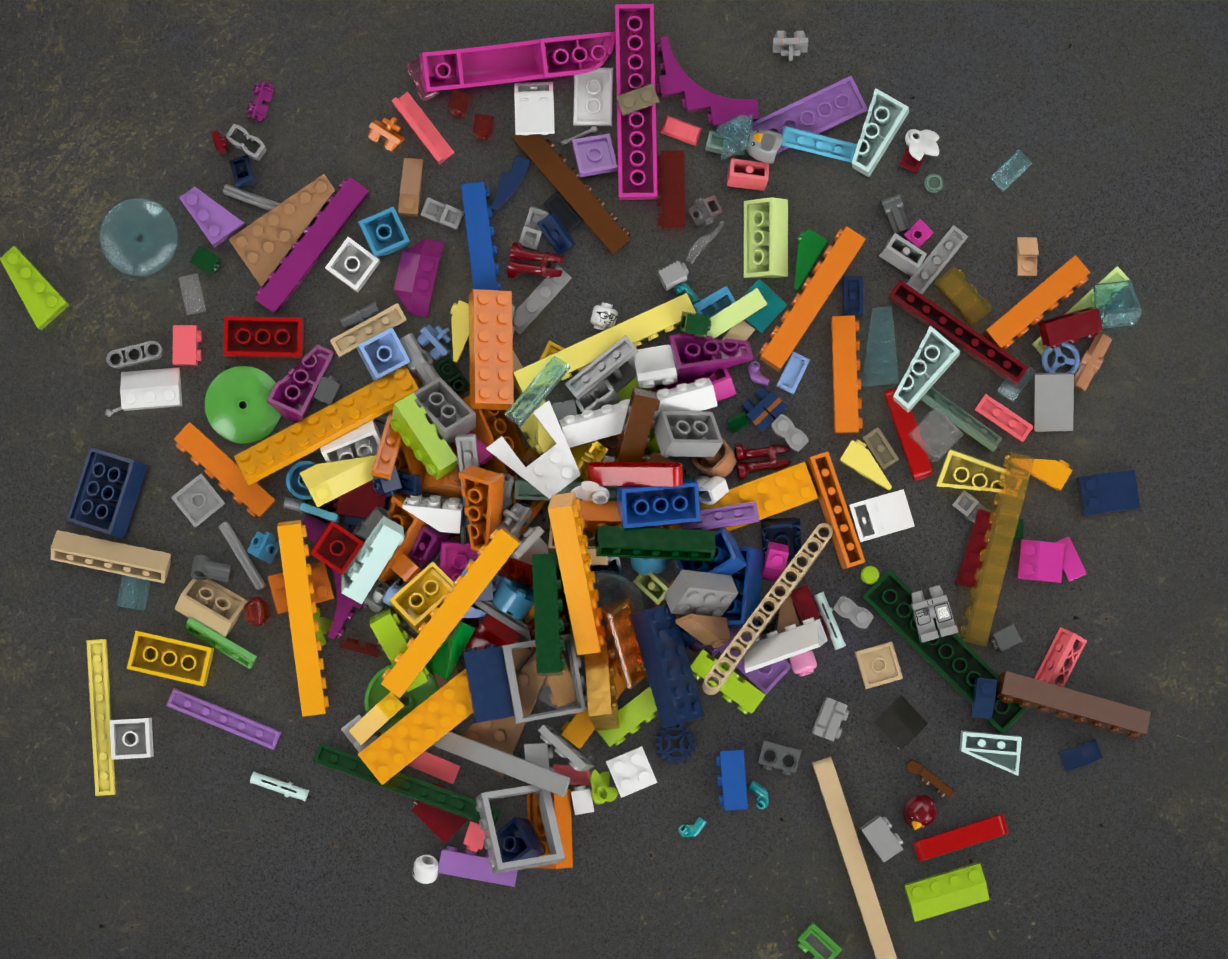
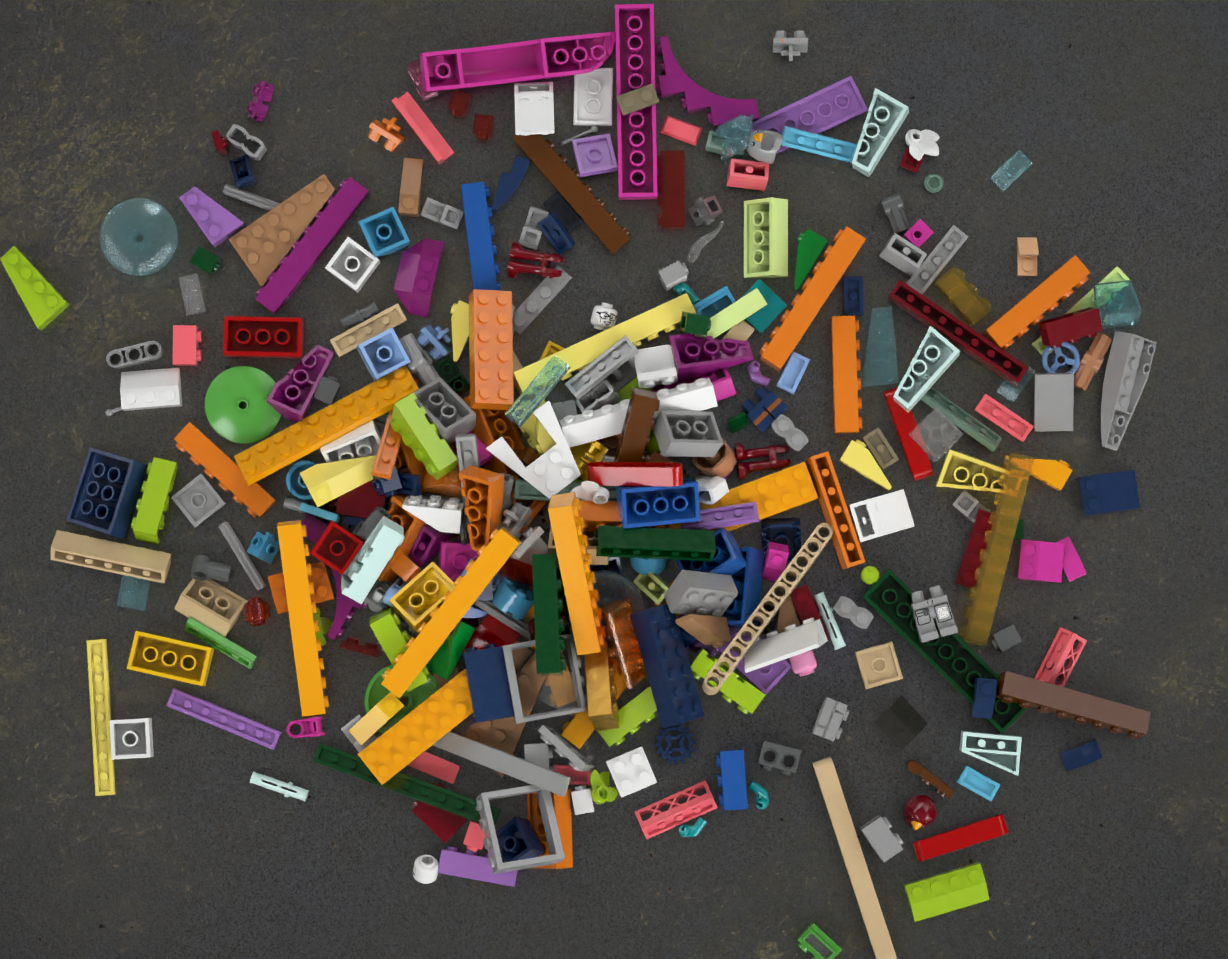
none -> lime wedge [131,457,178,546]
none -> dark pink piece [287,716,325,738]
none -> coral fence [635,780,718,839]
none -> medium azure tile [957,766,1001,801]
none -> light grey wedge [1101,331,1157,451]

